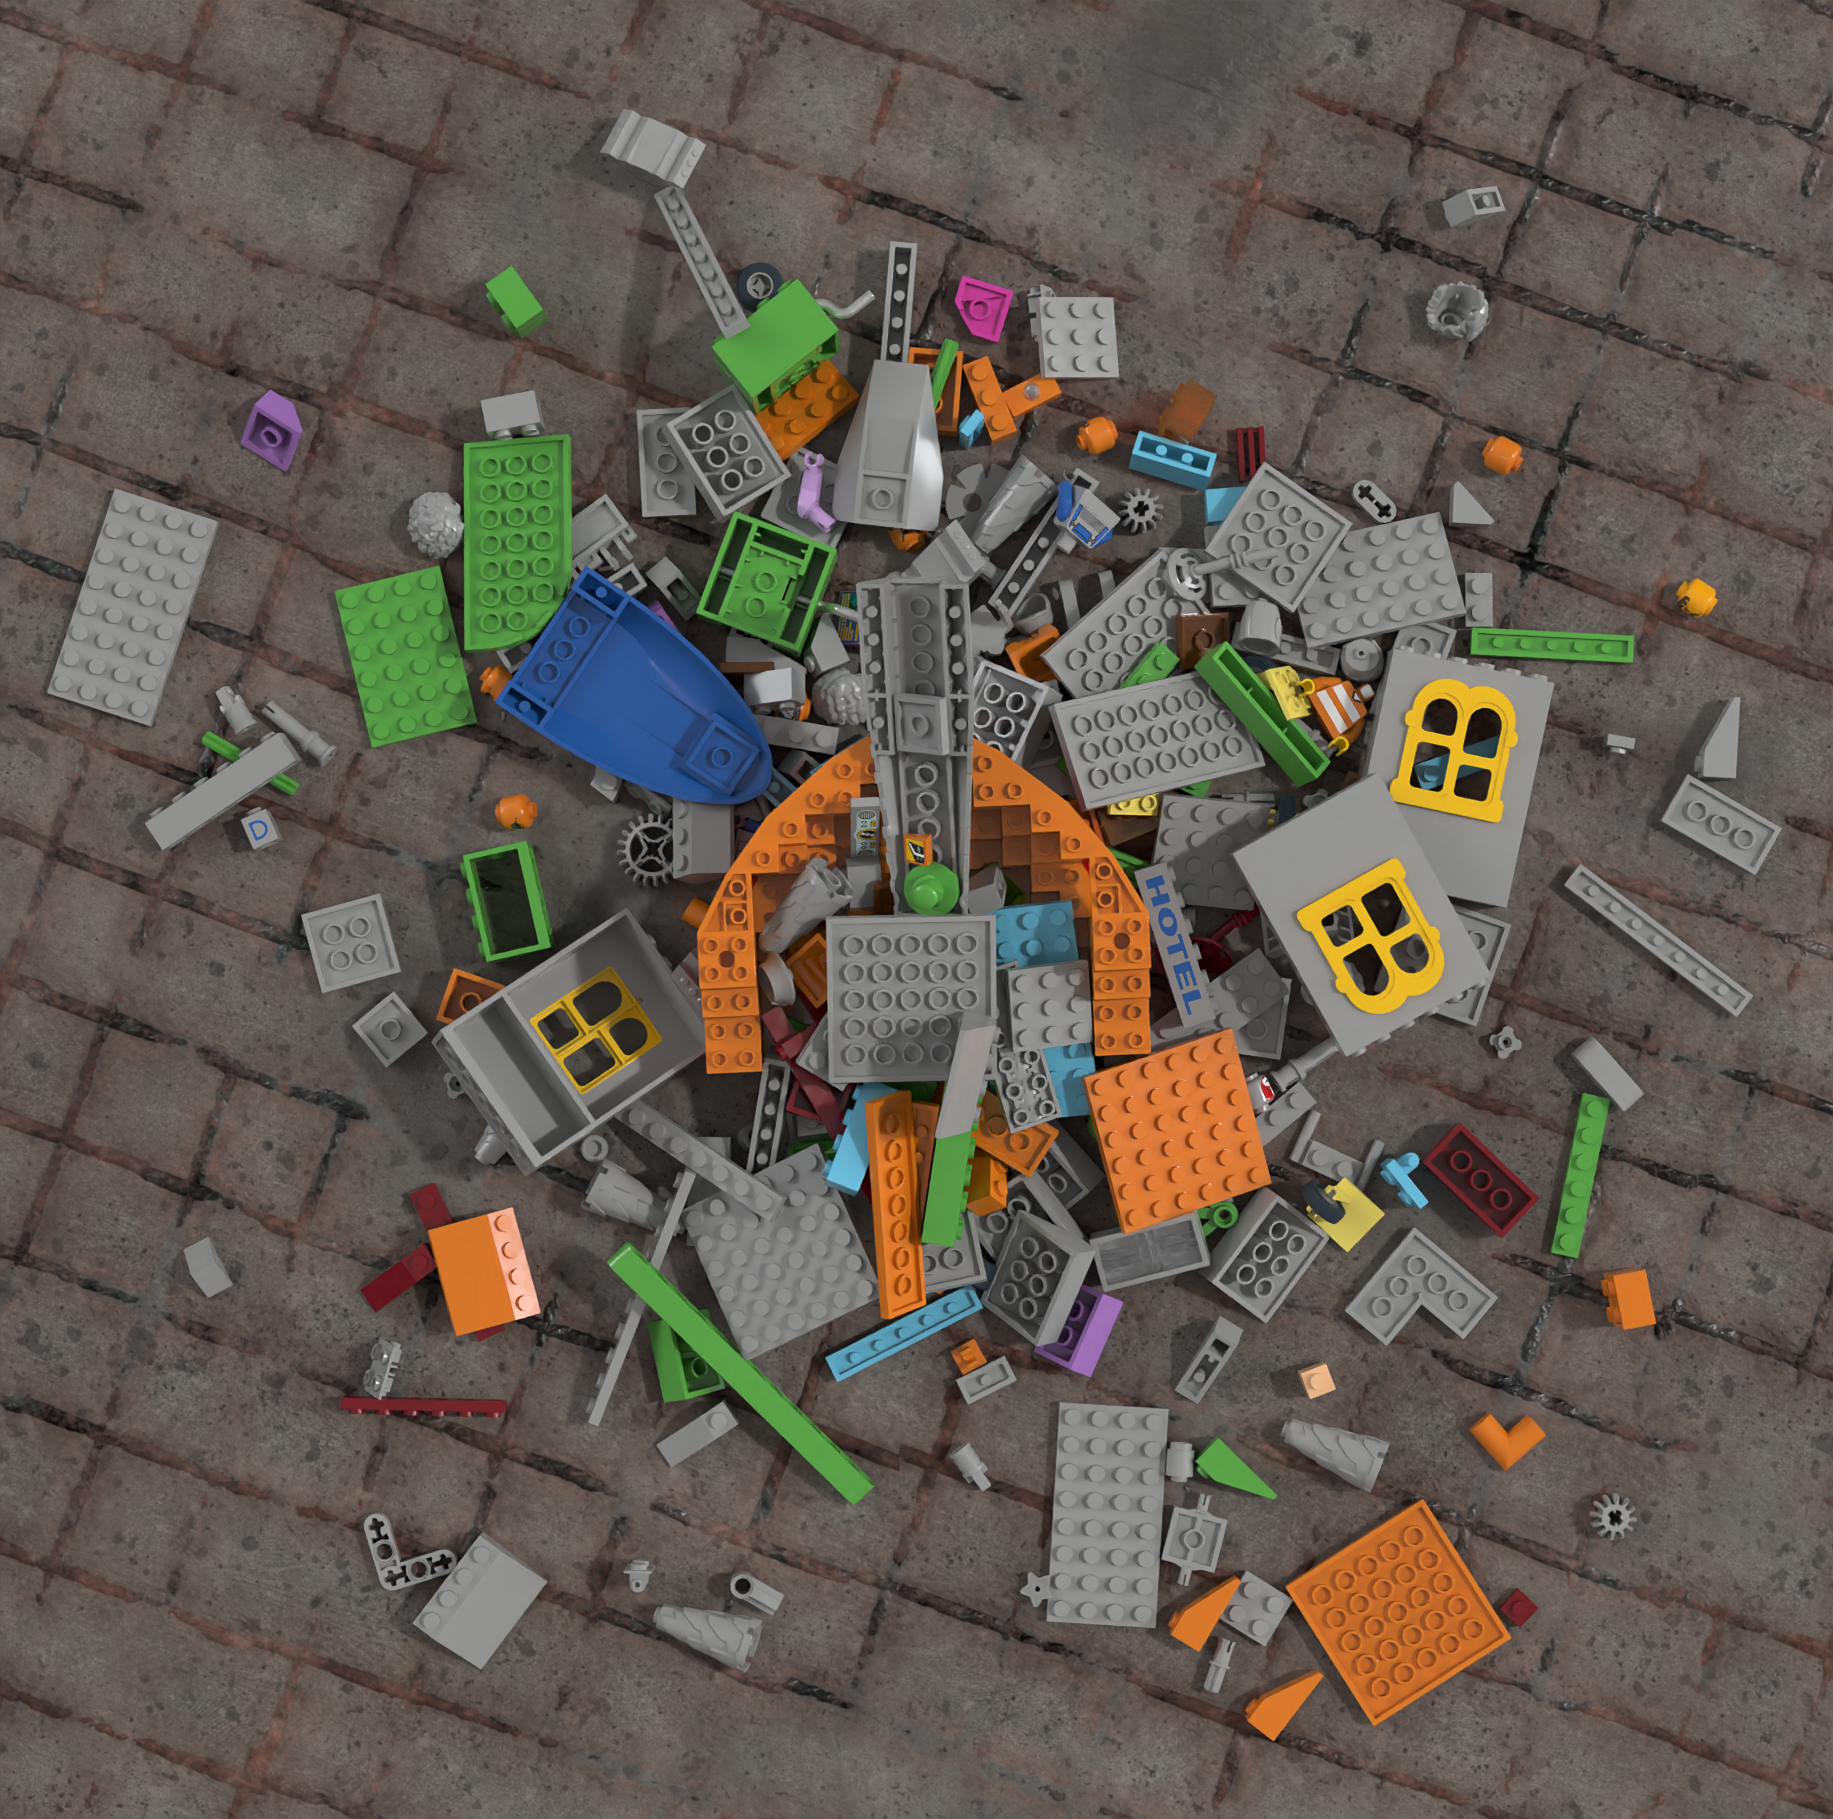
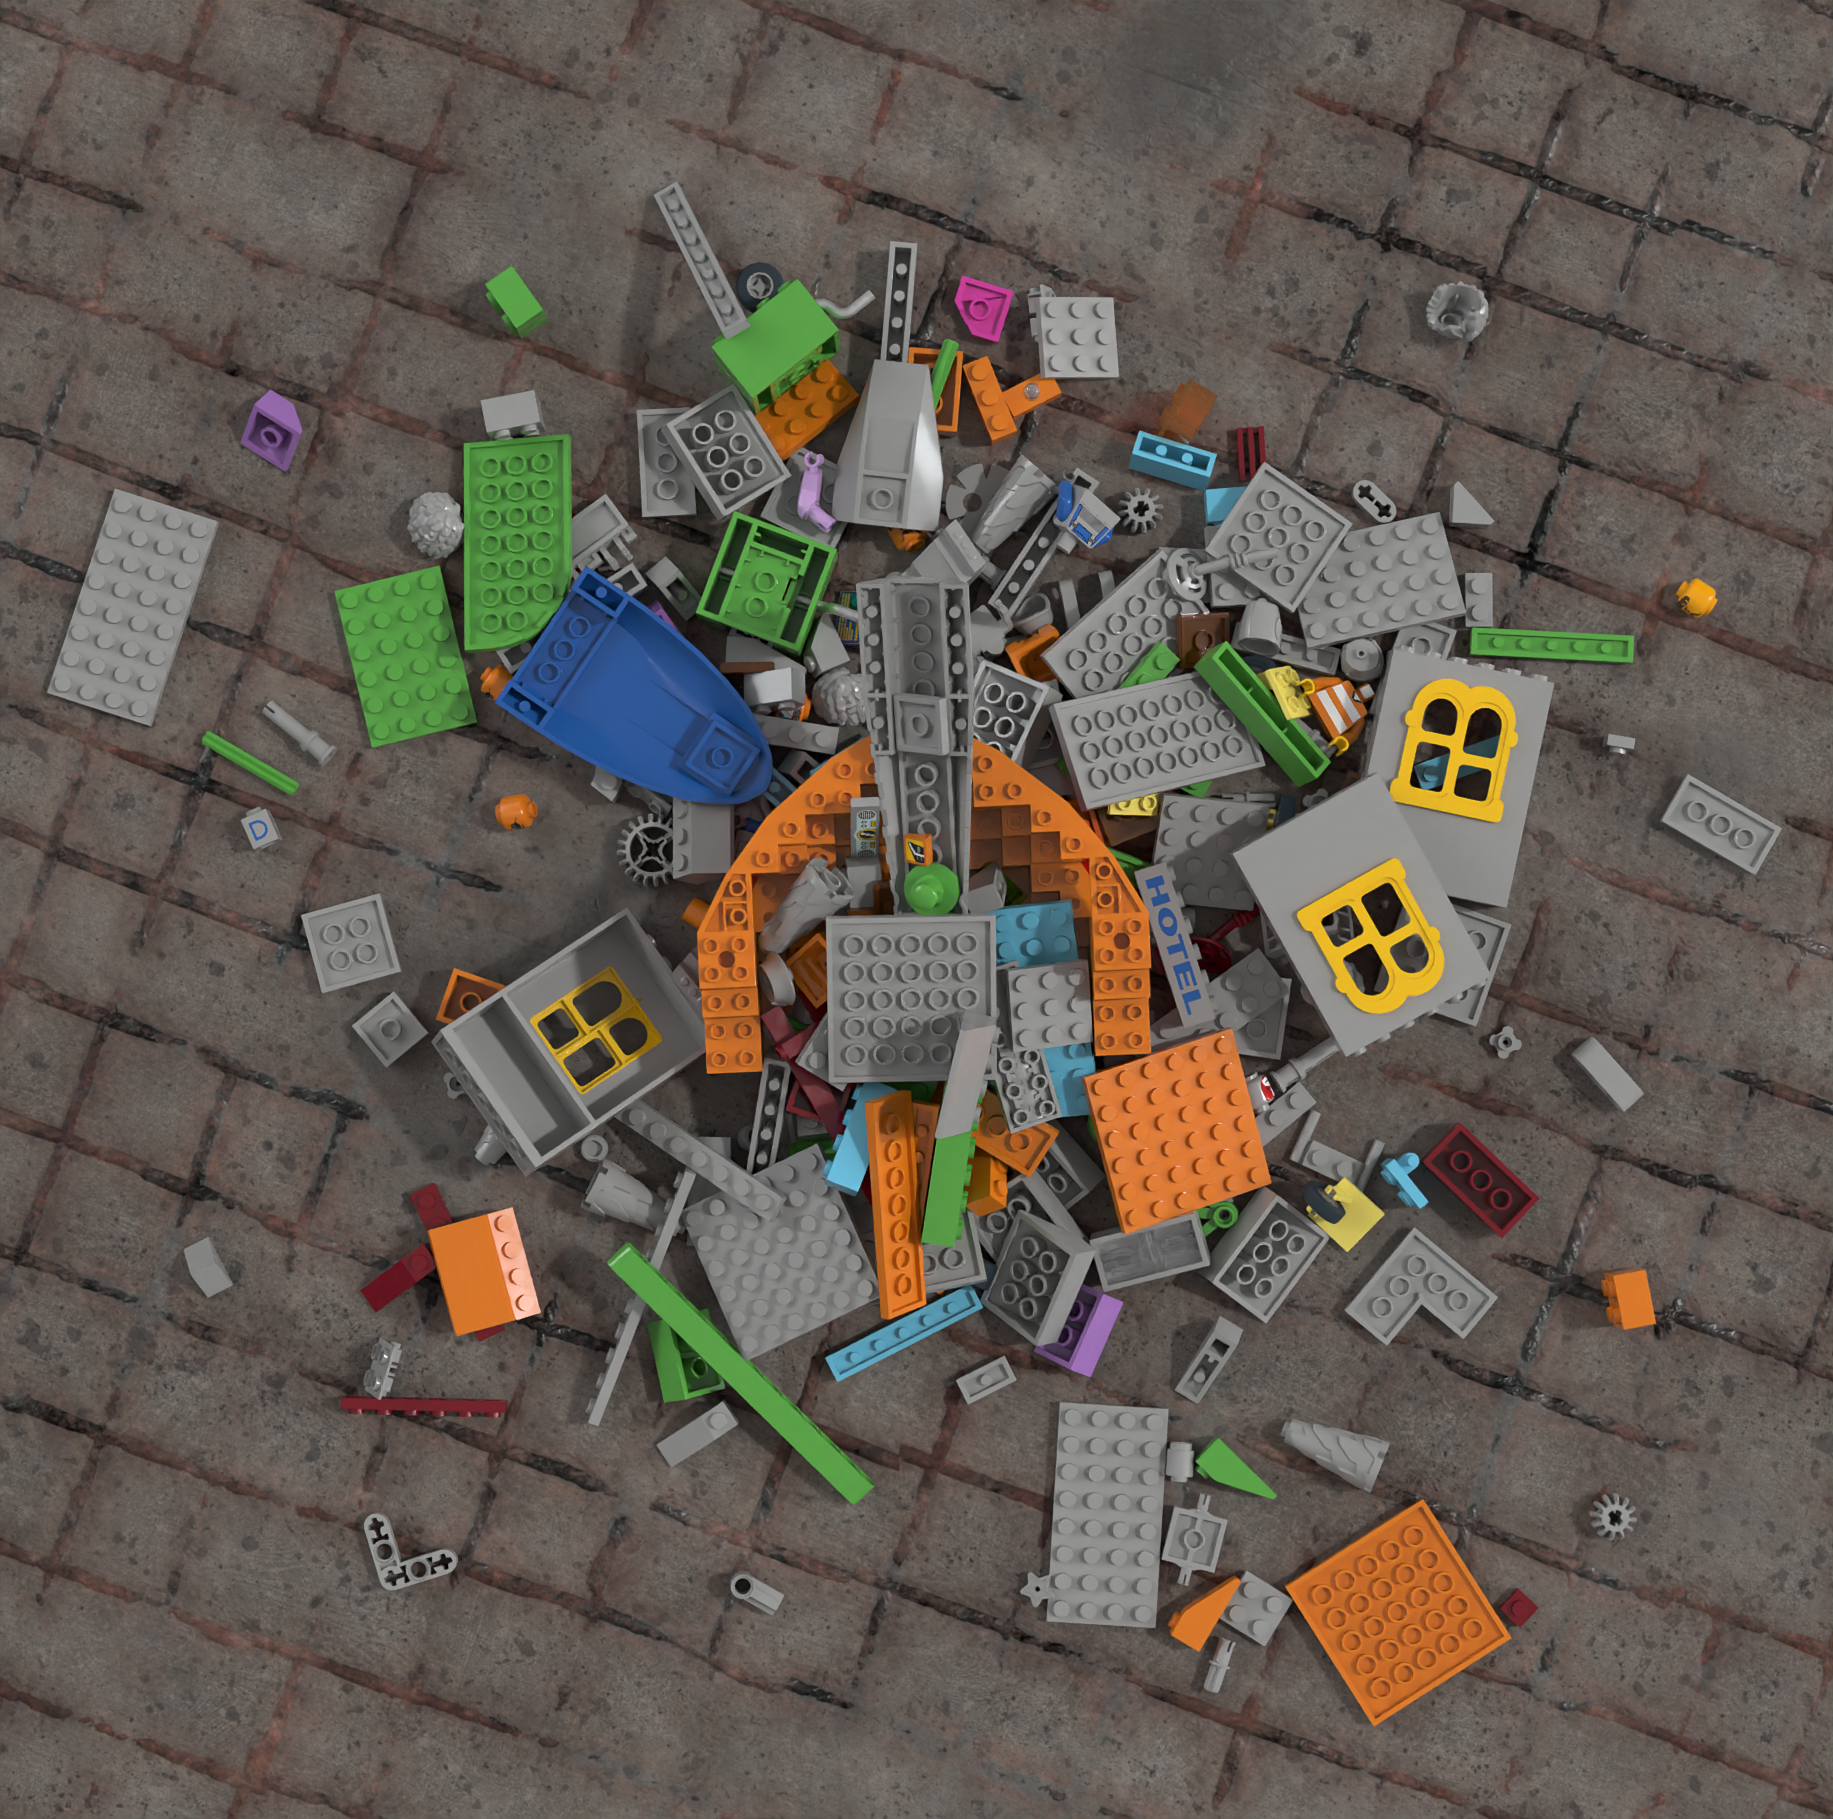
light grey brick [145,731,302,850] -> none
light grey hinge [215,686,257,736] -> none
light grey slope [413,1532,548,1669] -> none
bright green hose [460,841,556,964] -> none
light grey slope [600,109,706,189] -> none
light grey hinge [624,1559,655,1592] -> none
light grey cone [653,1604,763,1673] -> none
light grey hinge [949,1442,991,1492] -> none
orange tile [950,1338,987,1376] -> none
medium azure plate [958,409,985,450] -> none
orange head [1076,416,1118,456] -> none
orange slope [1245,1668,1323,1741] -> none
light nougat brick [1297,1361,1336,1399] -> none
light grey slope [1442,186,1506,228] -> none
orange brick [1468,1412,1546,1471] -> none
orange head [1481,436,1524,476] -> none
bright green plate [1550,1093,1610,1258] -> none
light grey plate [1562,864,1753,1017] -> none
light grey slope [1694,697,1740,780] -> none

